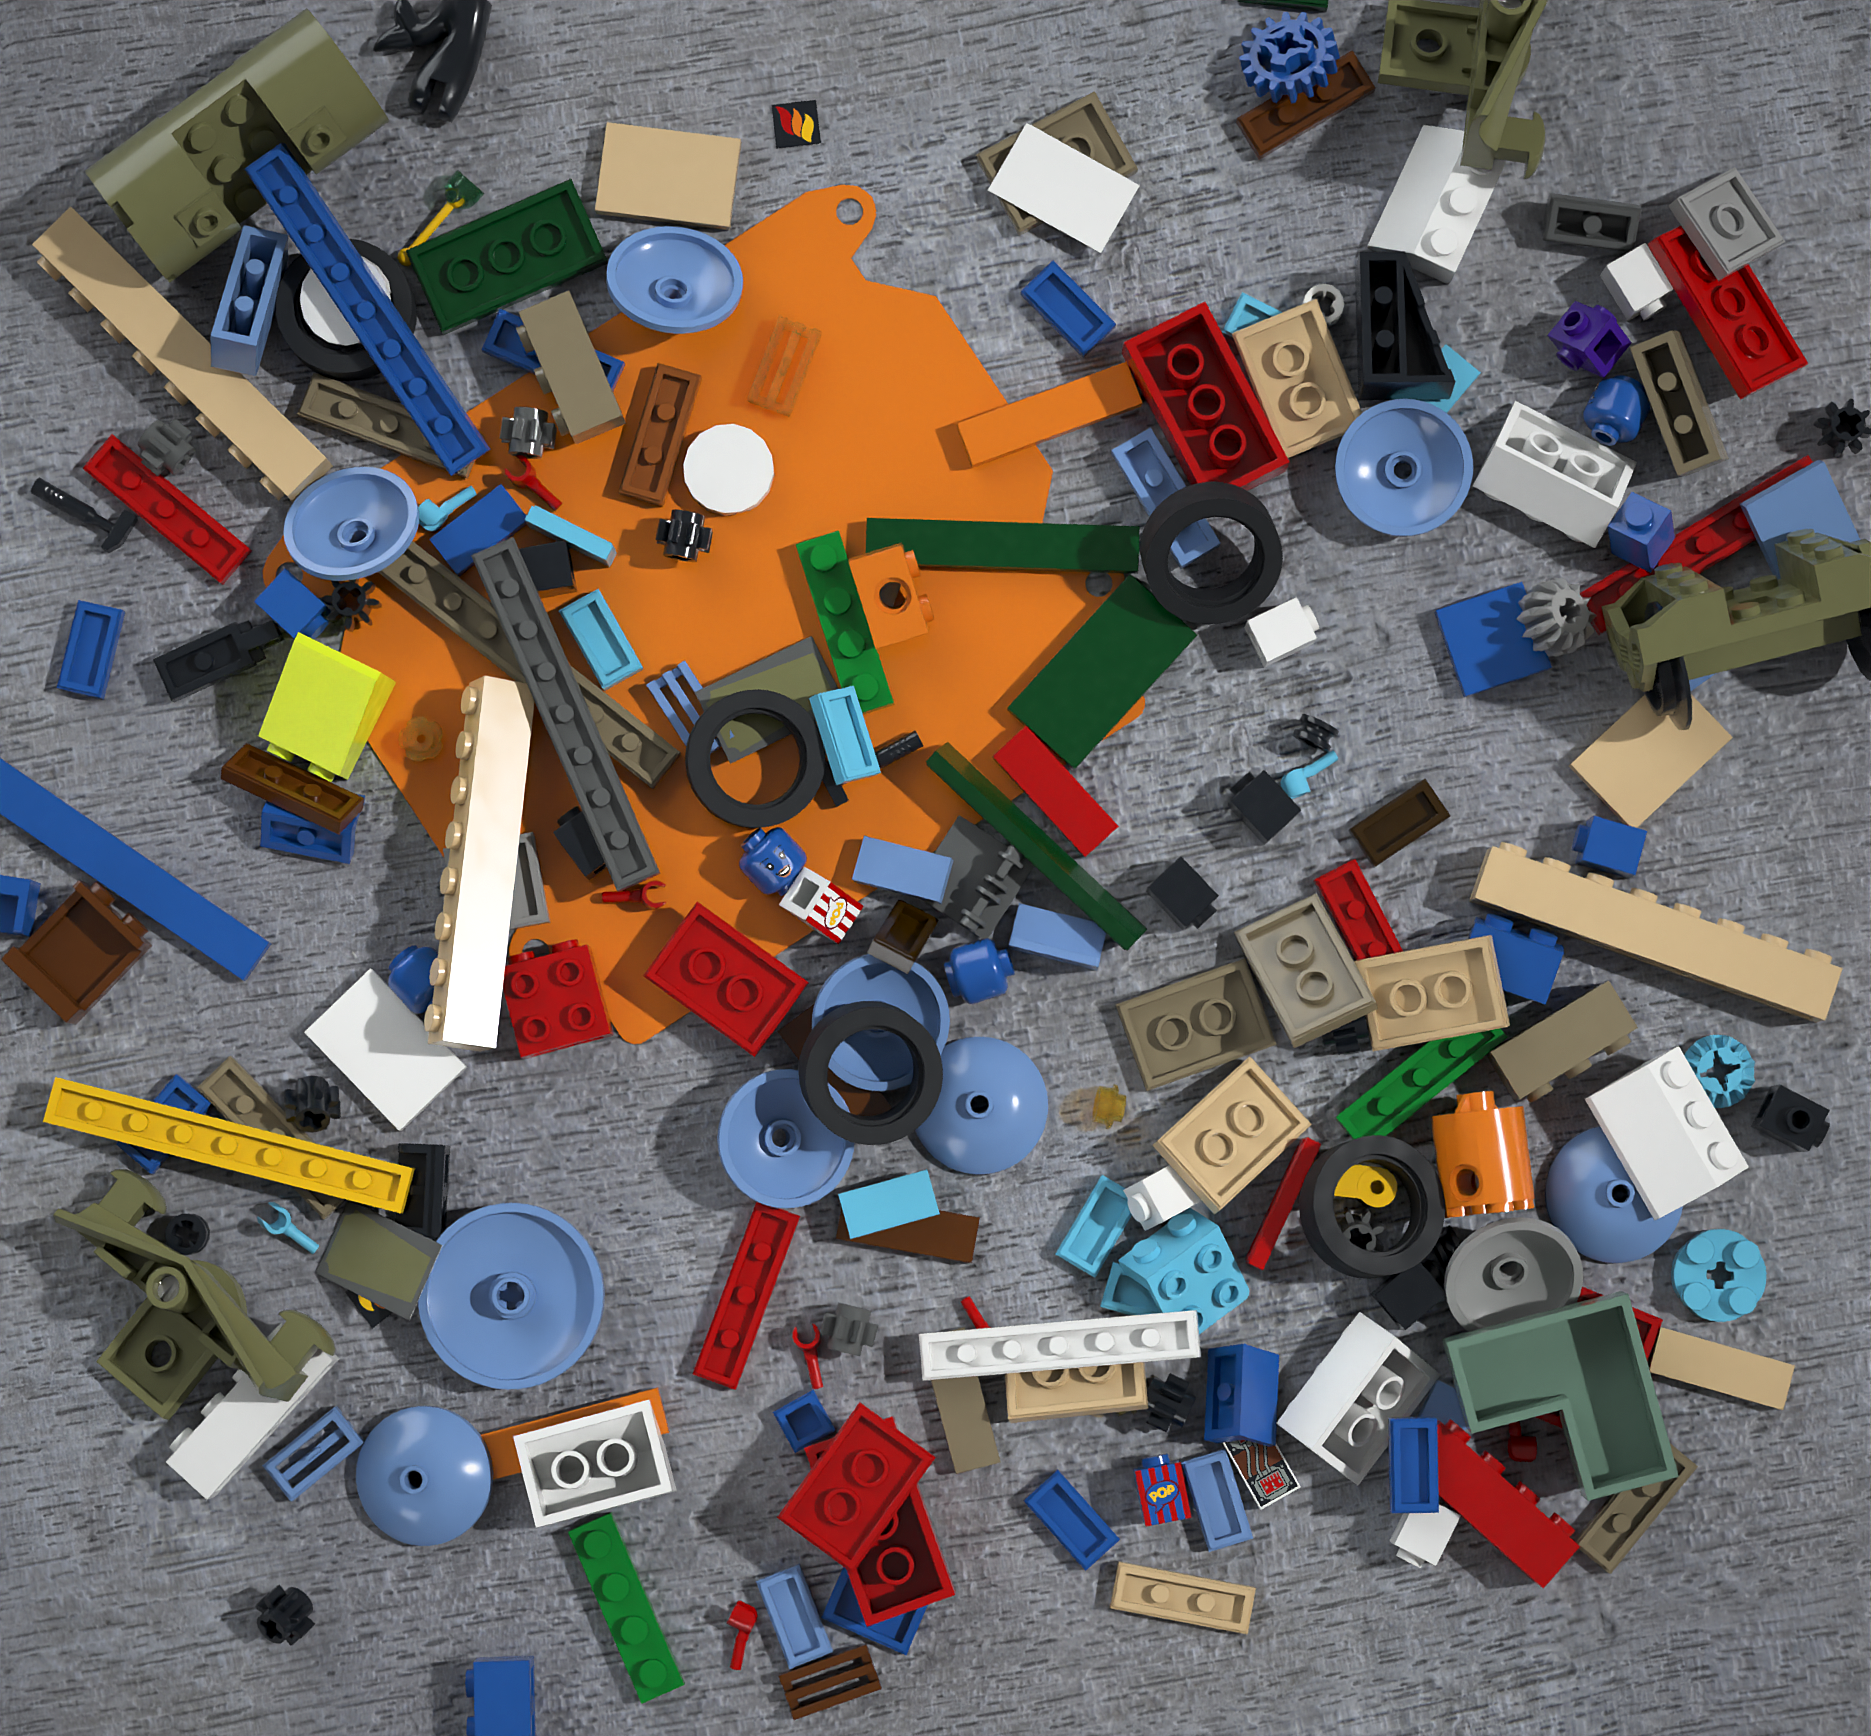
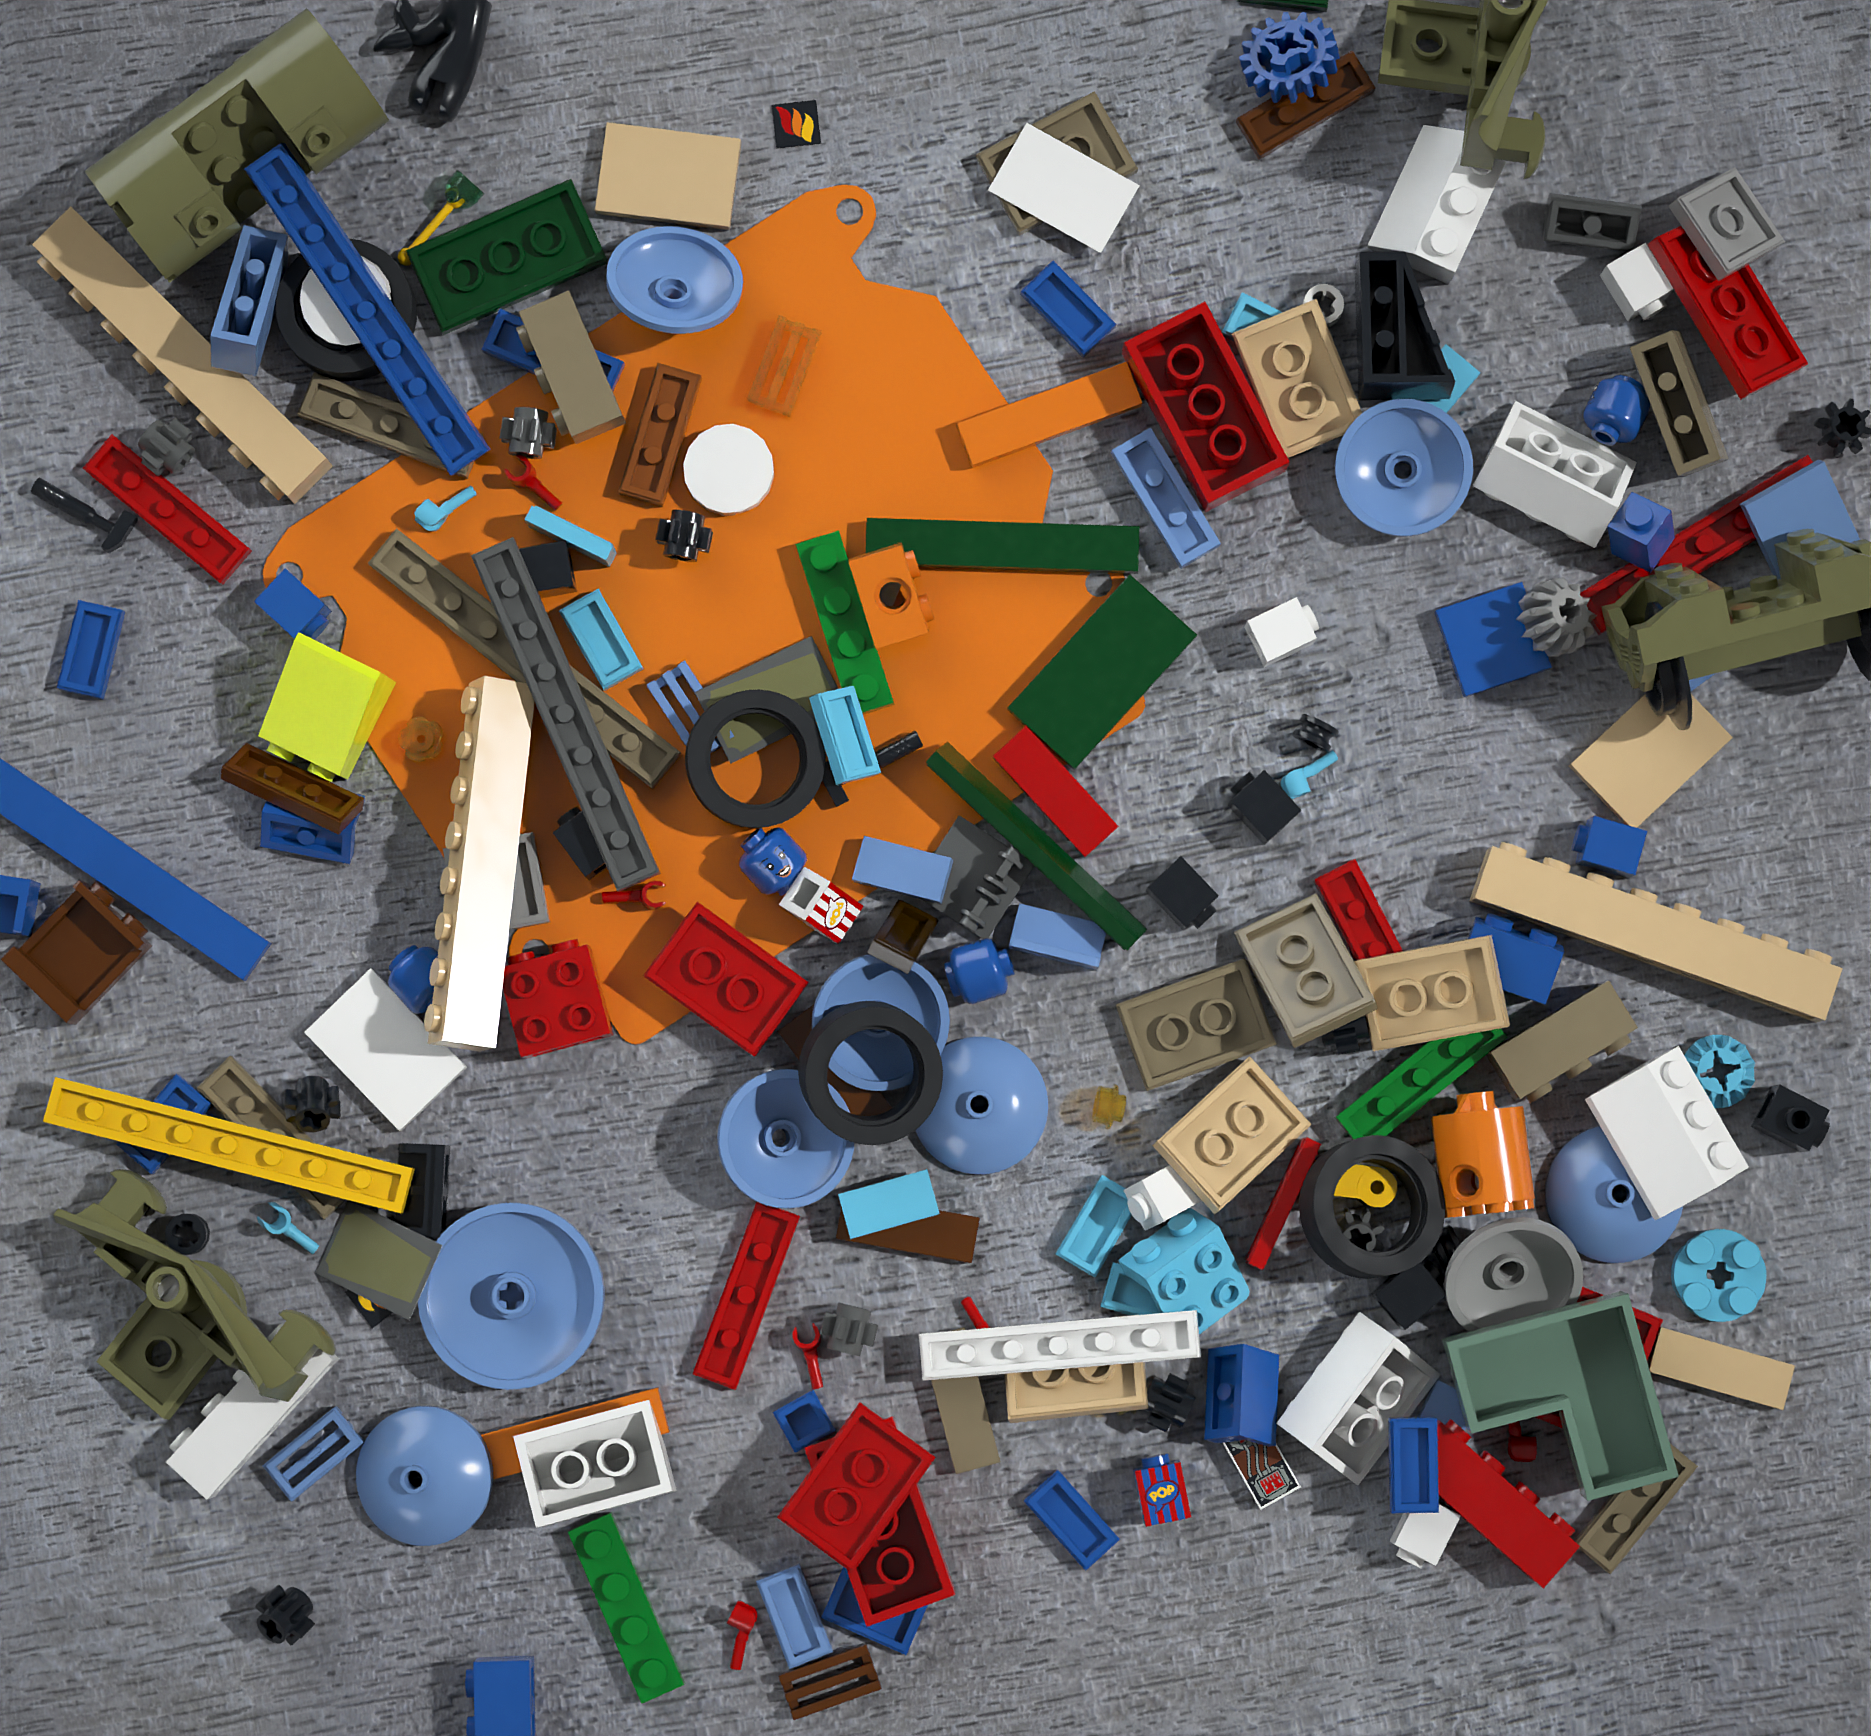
black hinge [153,620,284,703] -> none
medium blue dish [284,467,419,581] -> none
black gear [322,579,382,632] -> none
blue tile [429,484,527,577] -> none
tan tile [1110,1561,1256,1634] -> none
black tyre [1140,482,1283,625] -> none
medium blue tile [1181,1448,1253,1552] -> none
dark brown tile [1348,779,1451,868] -> none
dark purple brick [1547,301,1632,378] -> none

